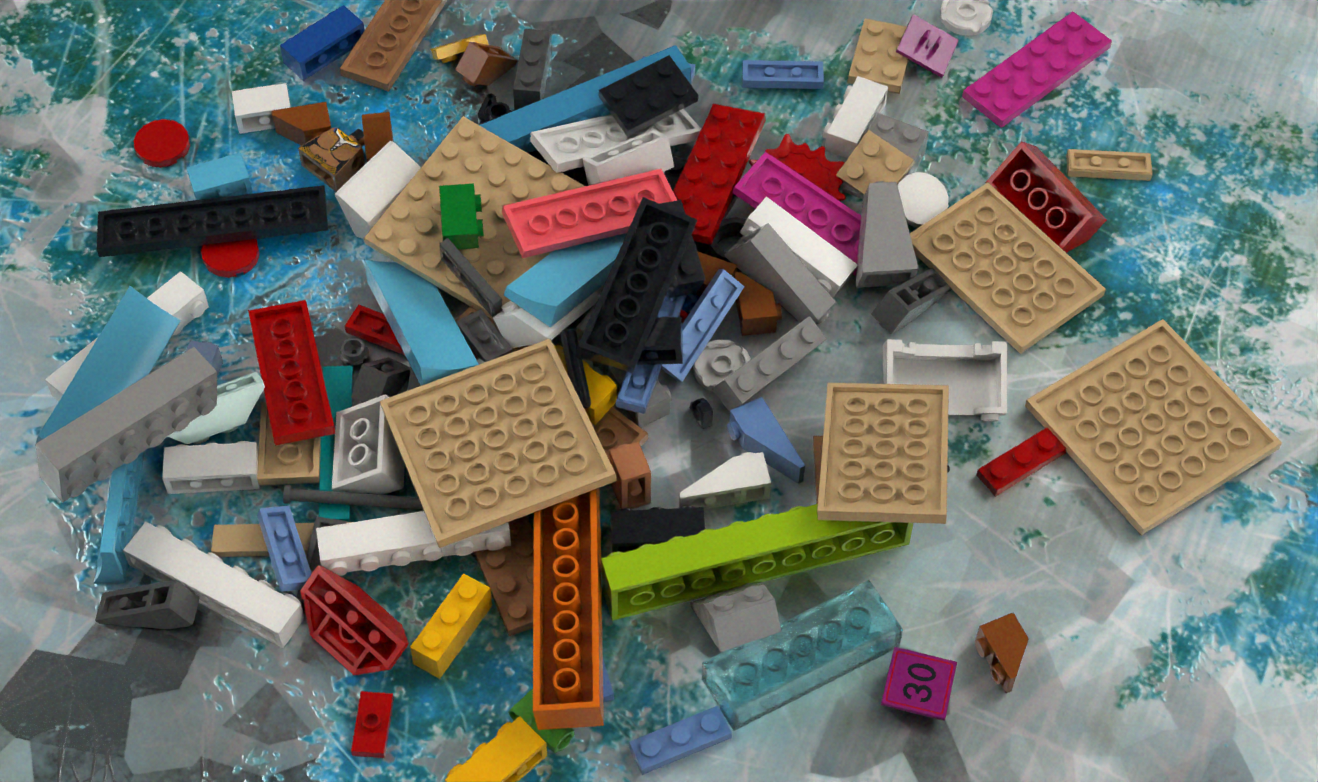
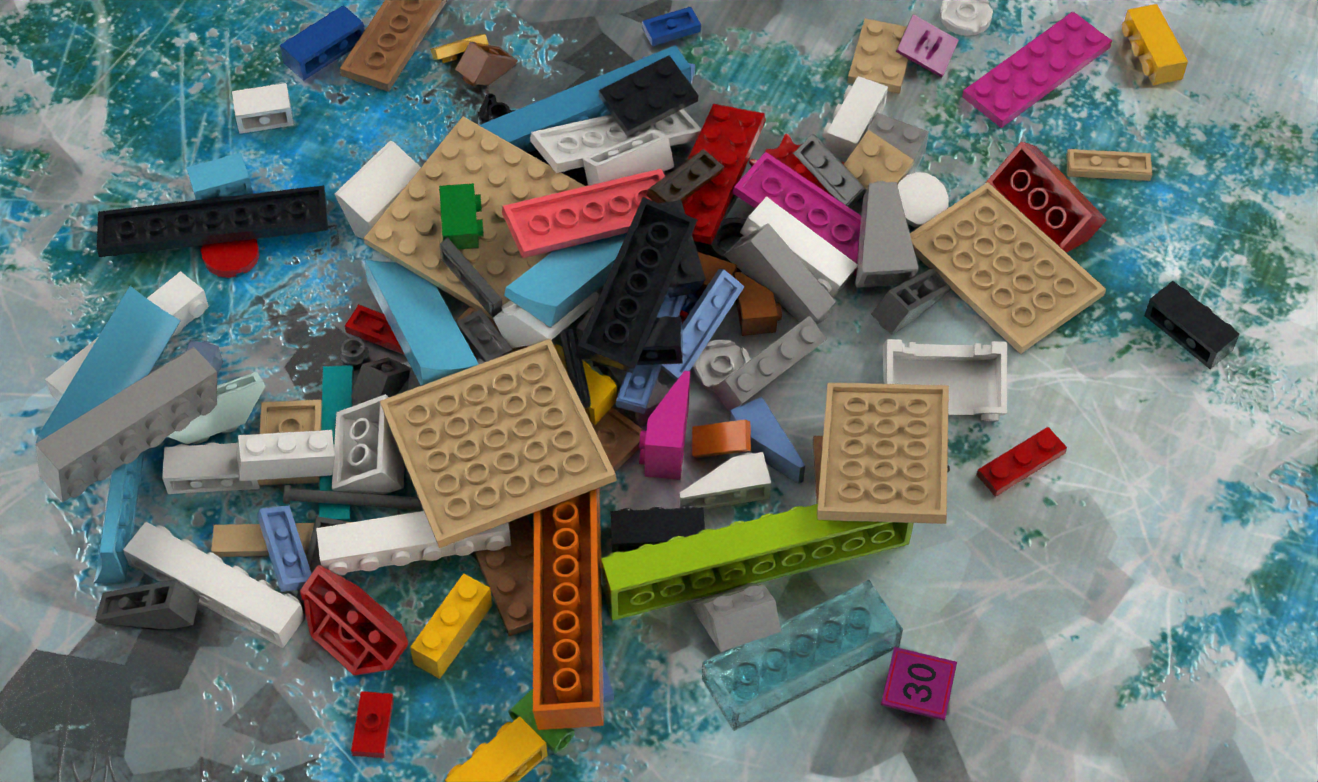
red tile [134,119,190,168] -> none
red plate [248,300,336,446] -> none
dark orange slope [272,102,331,145] -> none
medium nougat torso [298,128,365,192] -> none
dark orange slope [362,112,394,162] -> none
dark grey brick [513,29,552,110] -> none
nougat brick [609,442,651,509] -> none
medium blue plate [629,706,732,775] -> none
black tile [689,398,713,429] -> none
medium blue plate [742,60,824,89] -> none
dark orange slope [975,613,1029,693] -> none
tan plate [1025,319,1282,536] -> none
none -> white brick [236,430,335,481]
none -> dark pink slope [639,371,690,480]
none -> blue plate [642,6,701,46]
none -> dark brown tile [646,149,724,204]
none -> orange tile [692,419,751,458]
none -> dark grey tile [793,134,867,208]
none -> yellow brick [1122,4,1188,85]
none -> black brick [1144,281,1240,370]

